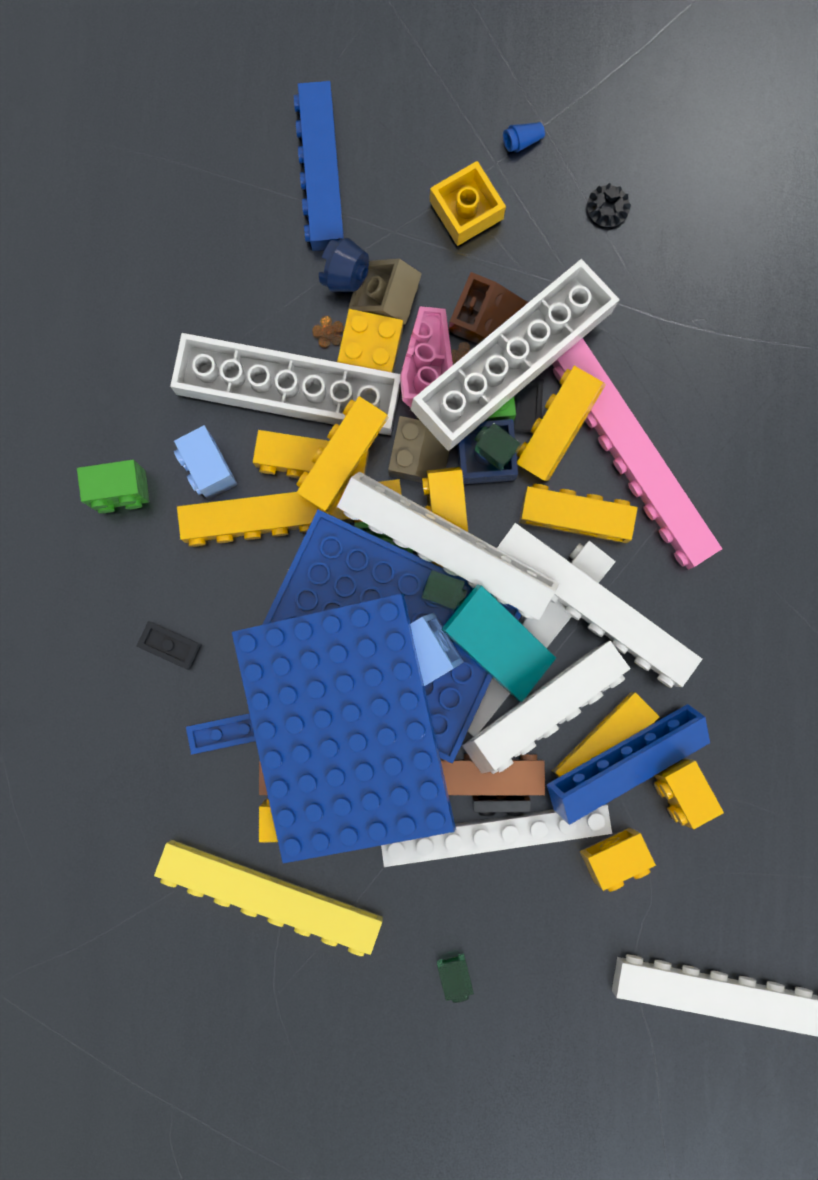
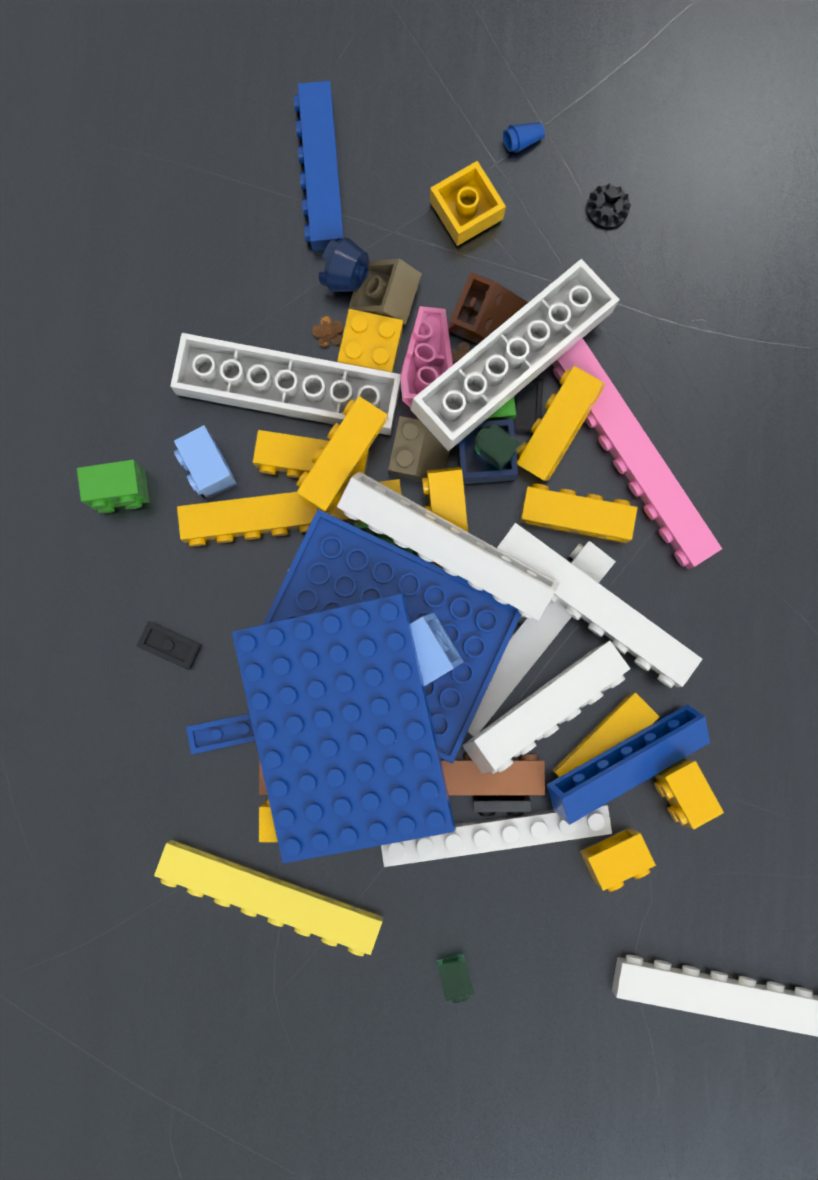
clear green brick [420,570,467,611] -> none
teal tile [441,585,556,702] -> none

